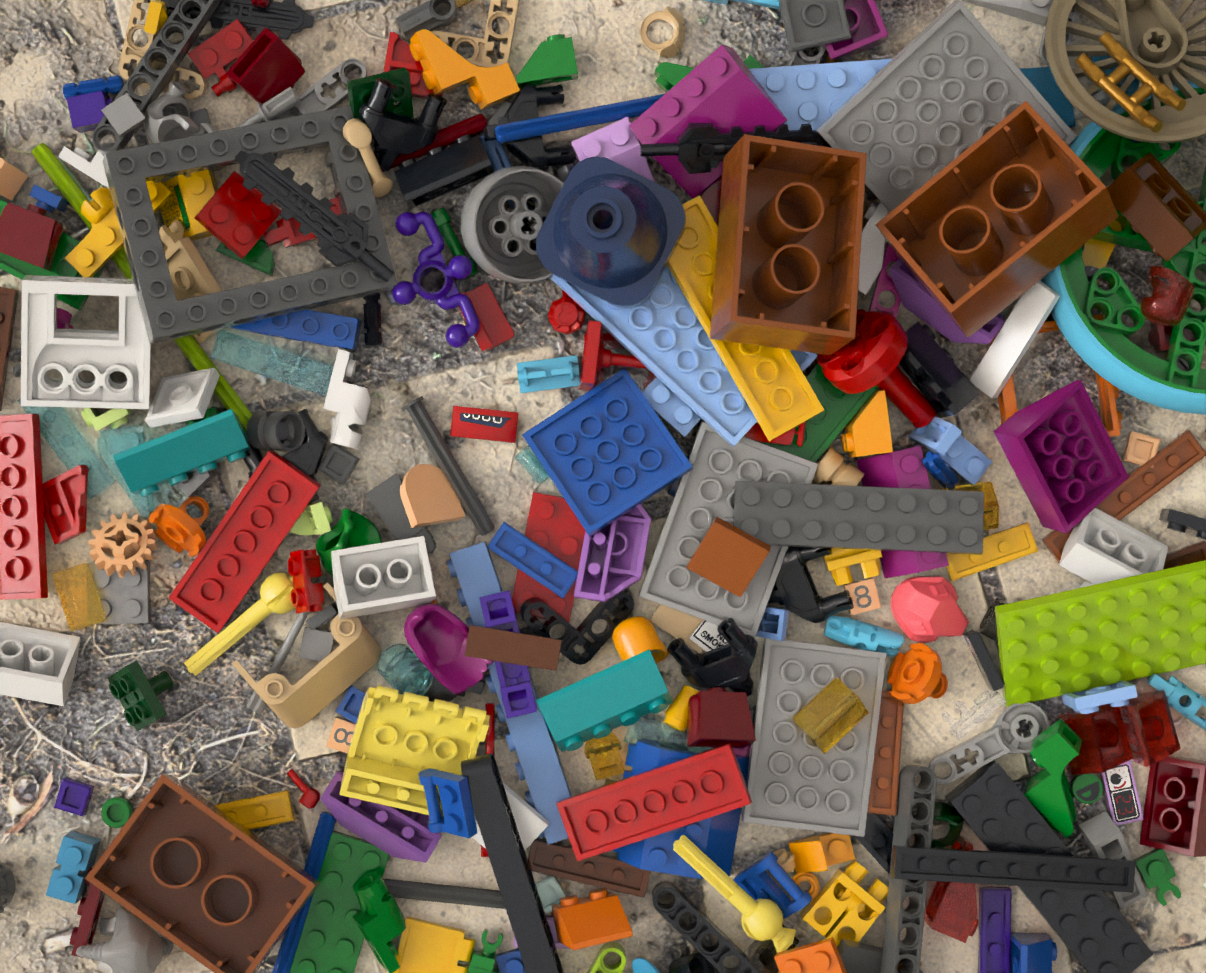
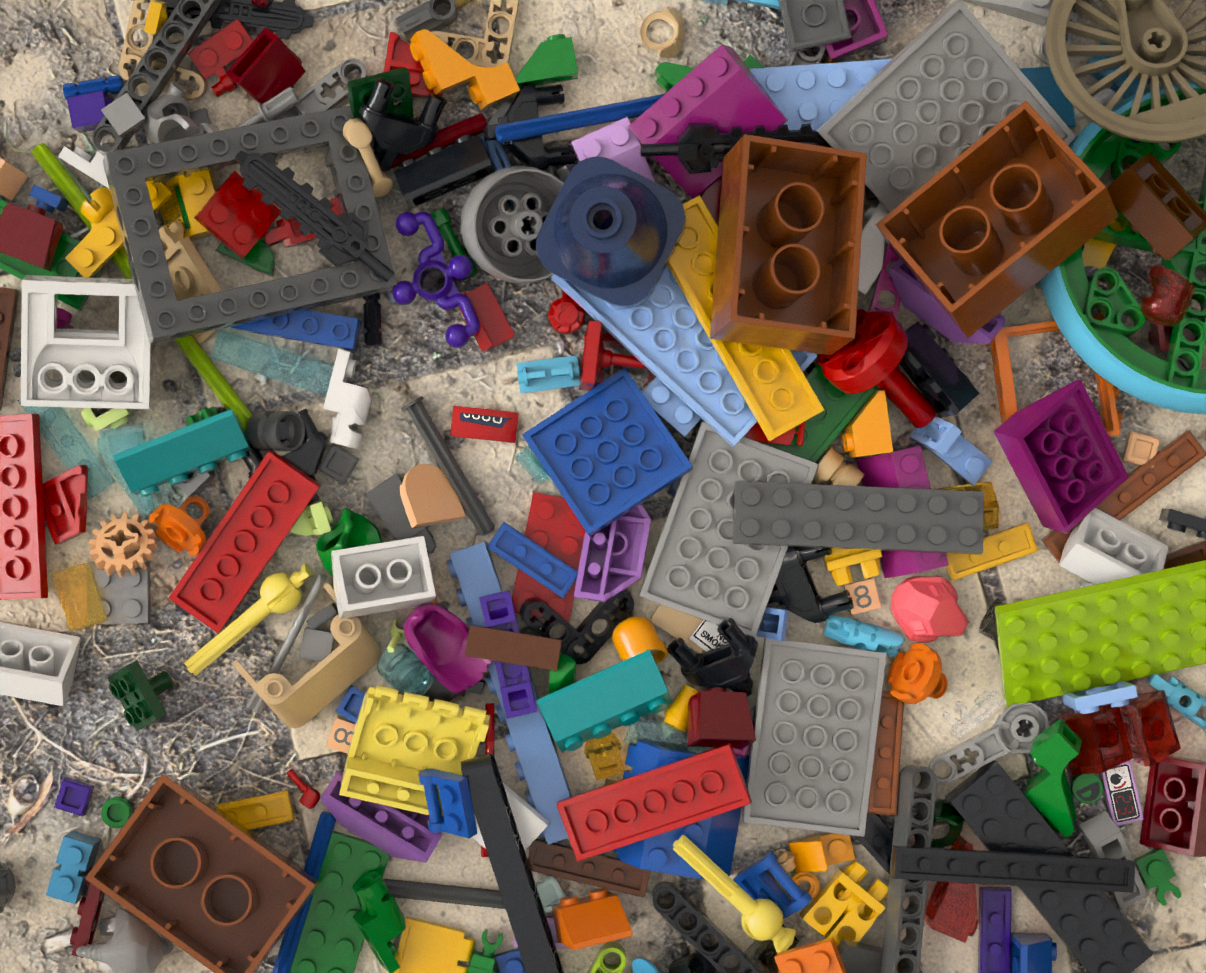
white tile [145,368,220,428] -> none
red hinge [288,549,325,614] -> none
dark orange tile [686,516,771,598] -> none
clear yellow panel [793,678,869,754] -> none
blue axle [922,451,959,490] -> none
black tile [963,630,1004,692] -> none
white tile [970,281,1060,399] -> none
pearl gold piece [1075,31,1186,133] -> none
none -> yellowish green hand [387,619,406,653]
none -> green piece [549,653,576,694]

